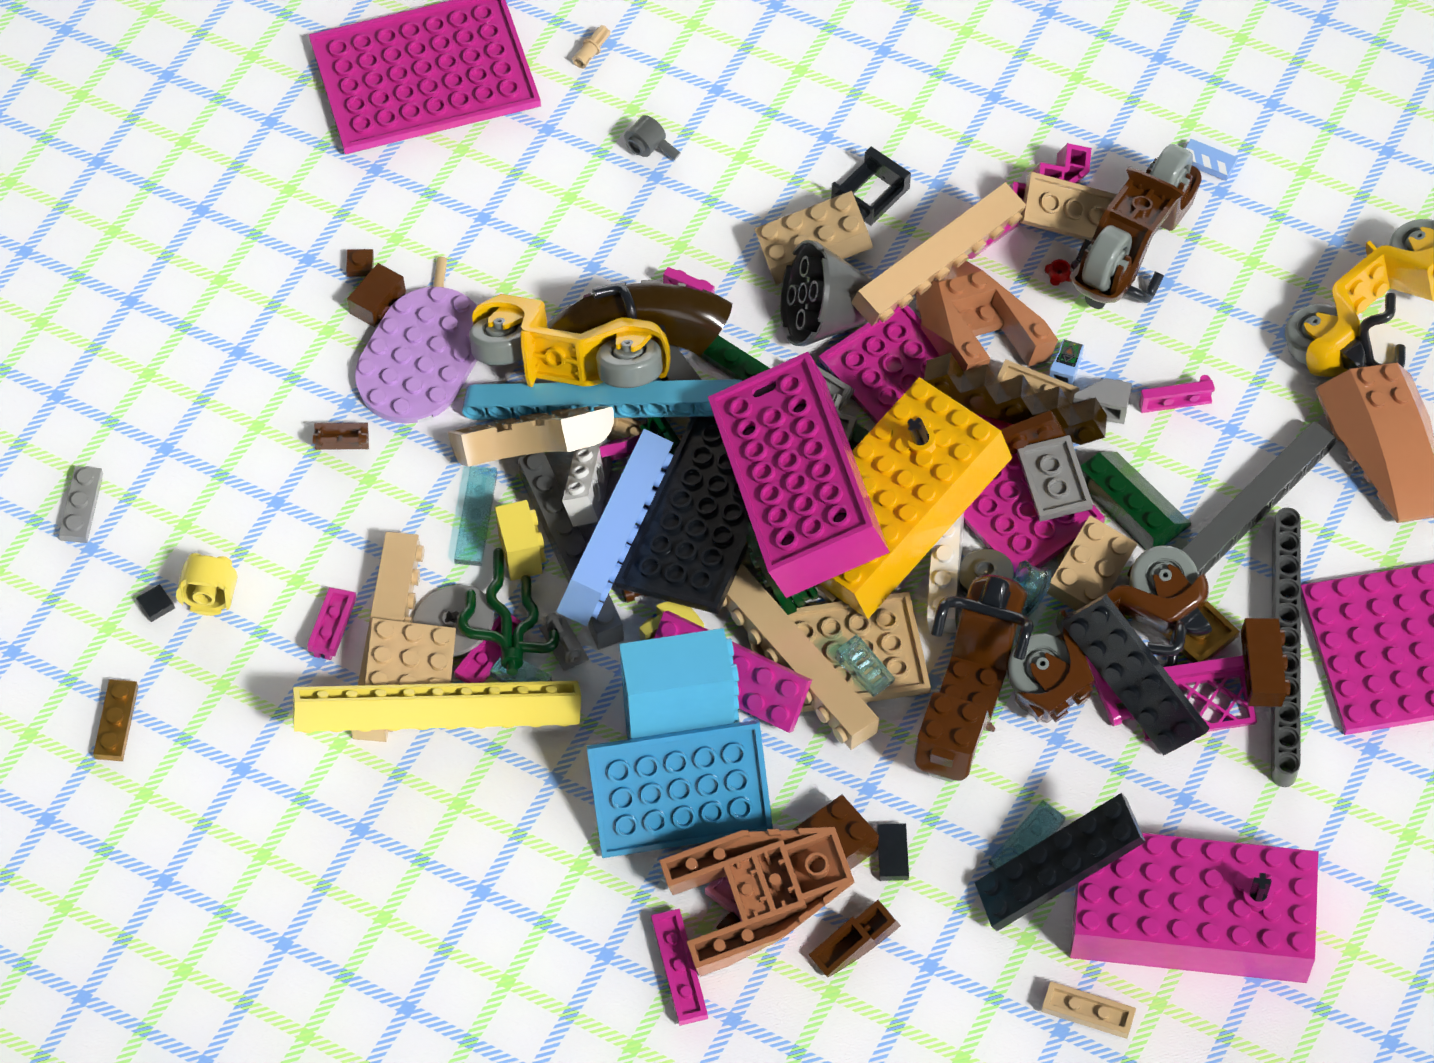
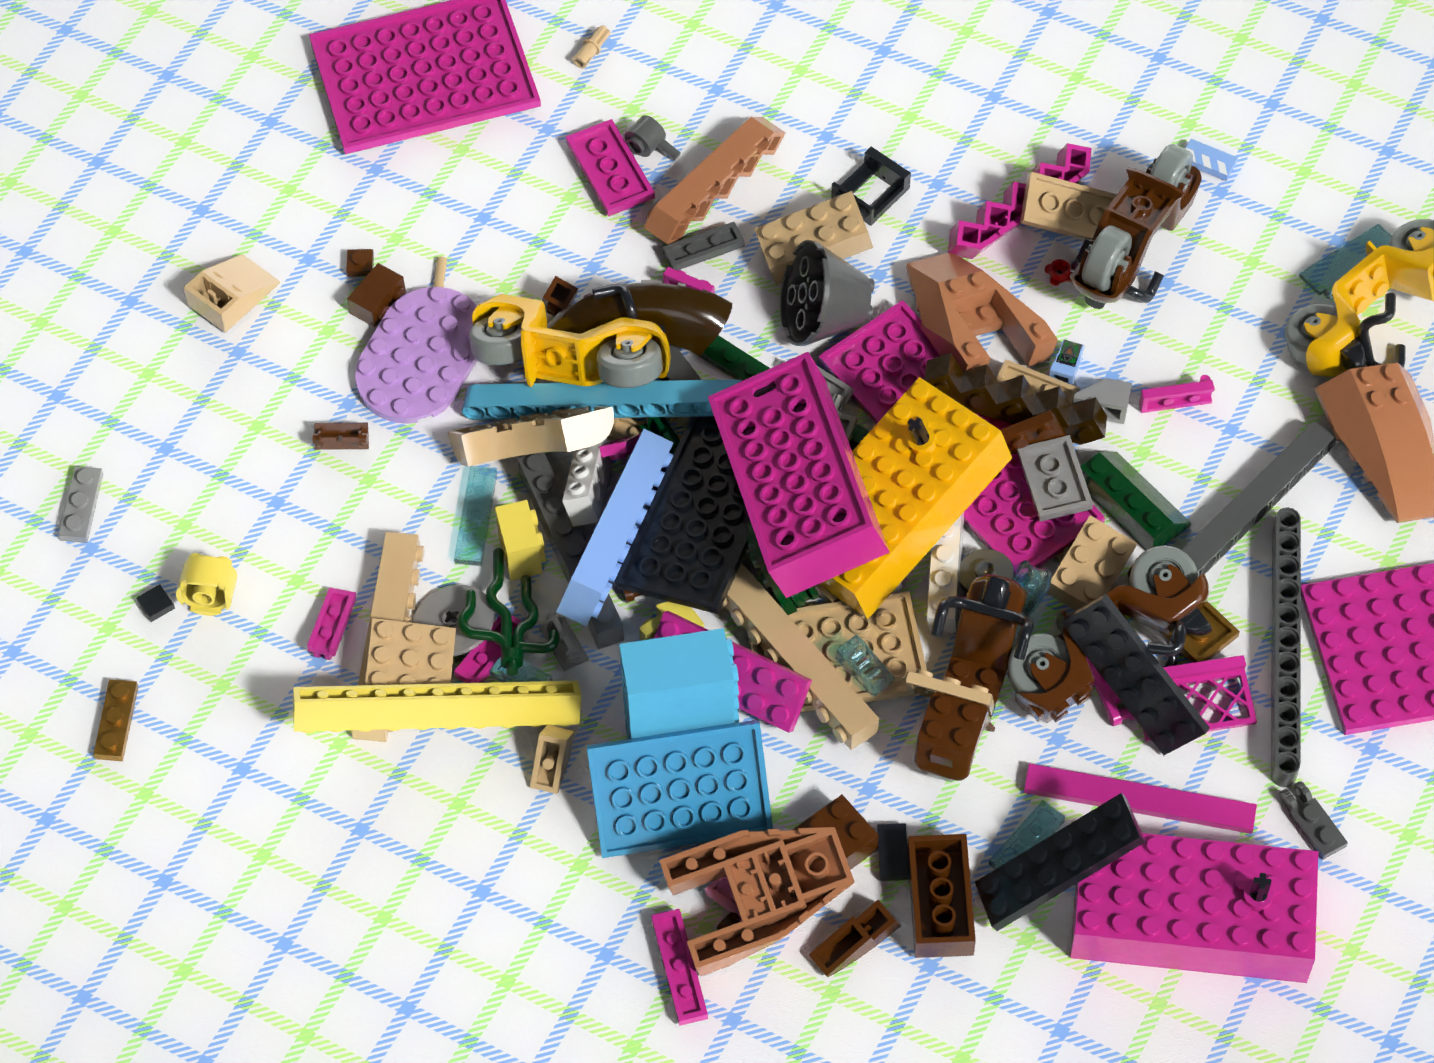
tan brick [851,182,1026,326] -> none
tan plate [1041,981,1136,1039] -> none
reddish brown brick [1241,618,1290,707] -> none
none -> tan slope [183,254,280,333]
none -> tan slope [530,725,575,794]
none -> reddish brown brick [542,276,579,317]
none -> dark pink plate [566,119,655,217]
none -> nougat brick [643,117,786,244]
none -> dark grey plate [663,222,745,270]
none -> tan plate [906,669,994,715]
none -> reddish brown brick [907,834,976,958]
none -> dark pink tile [1024,763,1257,834]
none -> dark grey hinge [1279,781,1348,860]
none -> clear light blue windscreen [1299,224,1392,299]

